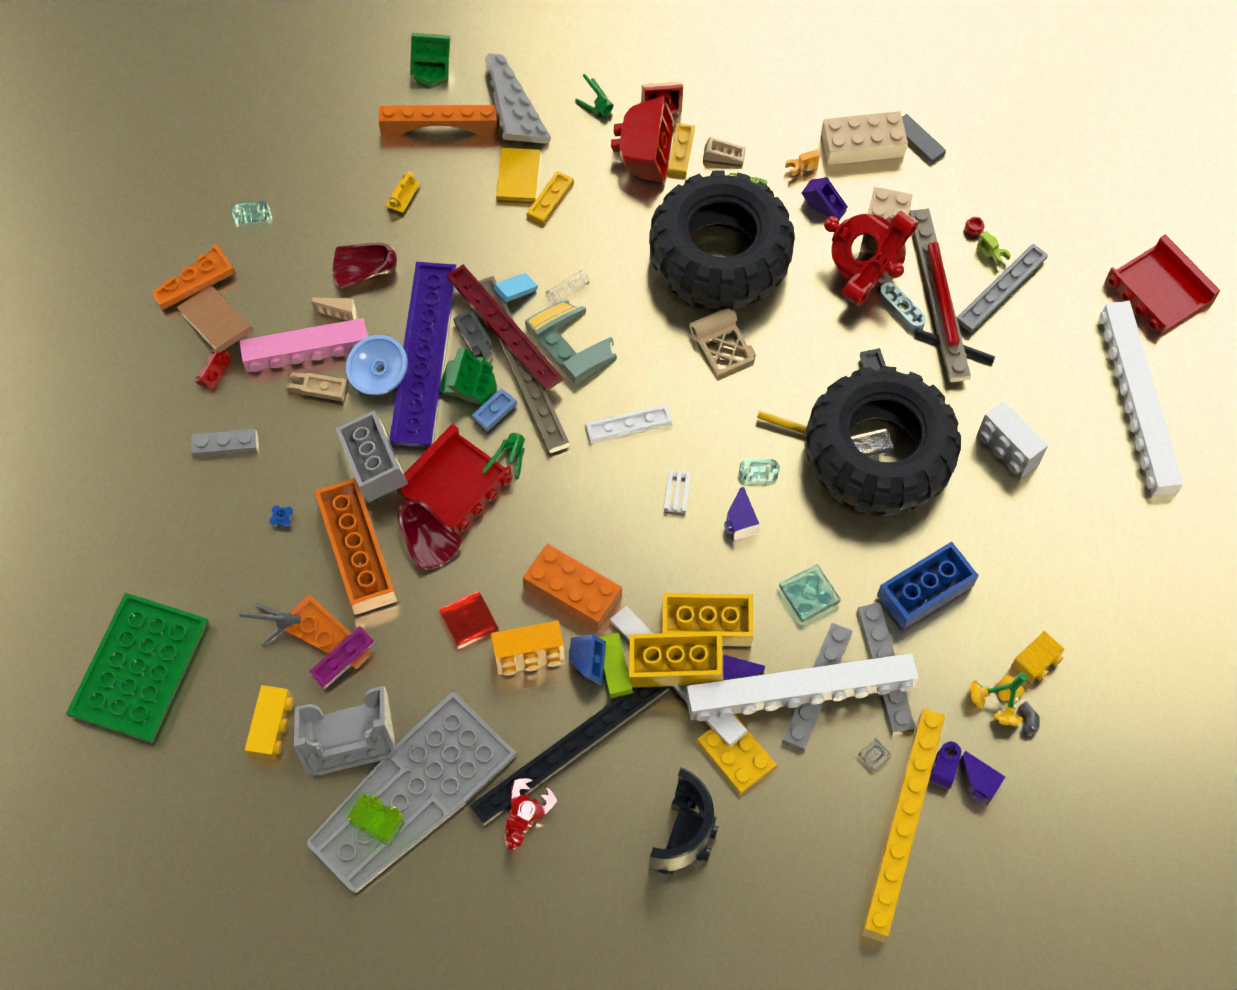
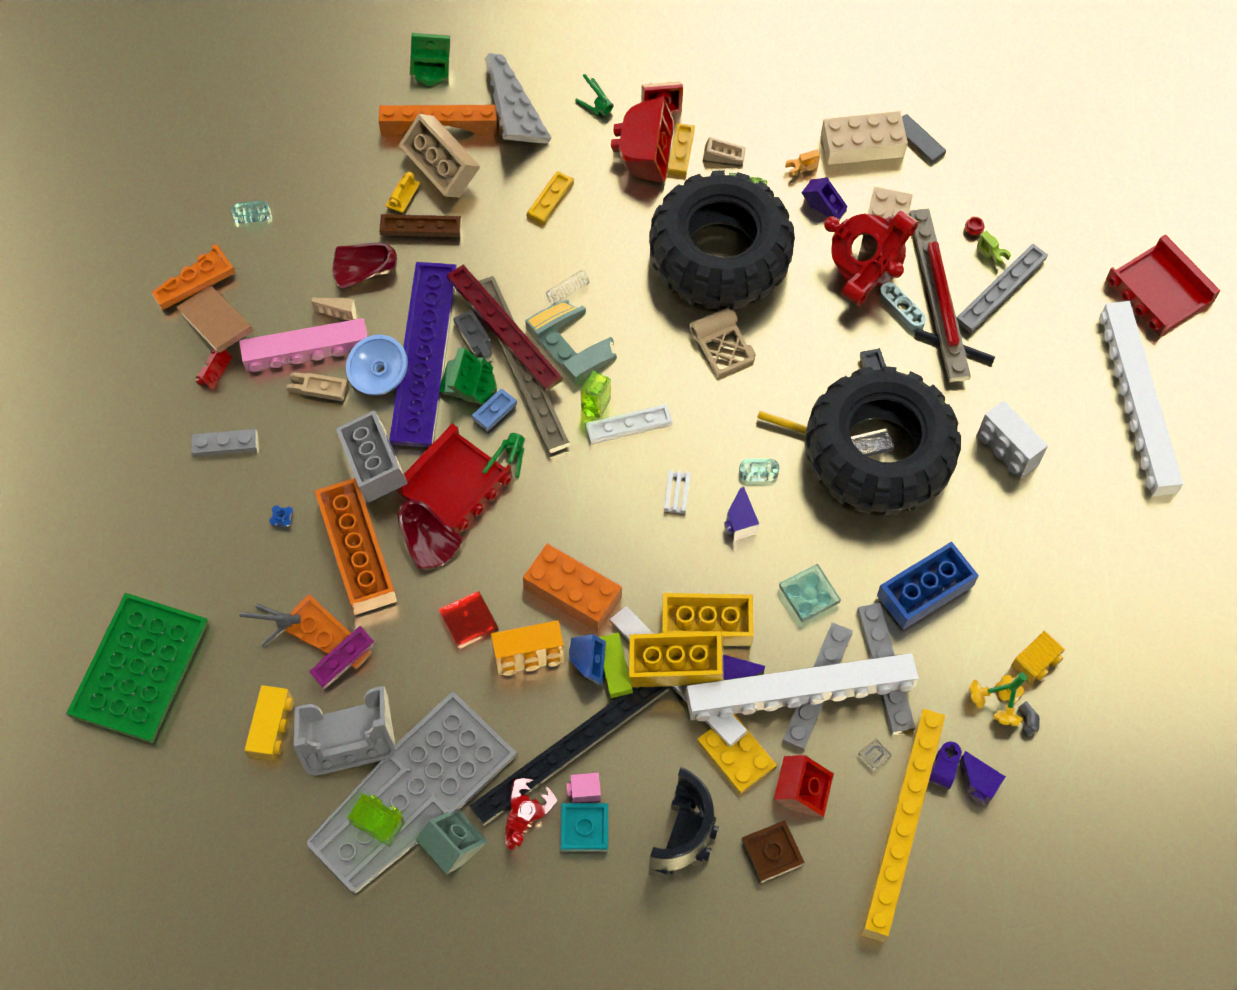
medium azure tile [493,272,538,302] -> none
yellow tile [496,148,541,202] -> none
none -> reddish brown plate [379,214,462,237]
none -> tan brick [399,114,481,198]
none -> sand green slope [416,810,488,874]
none -> teal plate [561,803,608,852]
none -> bright pink brick [566,772,601,803]
none -> clear neon green brick [581,370,611,419]
none -> reddish brown plate [741,820,805,883]
none -> red slope [774,755,834,817]

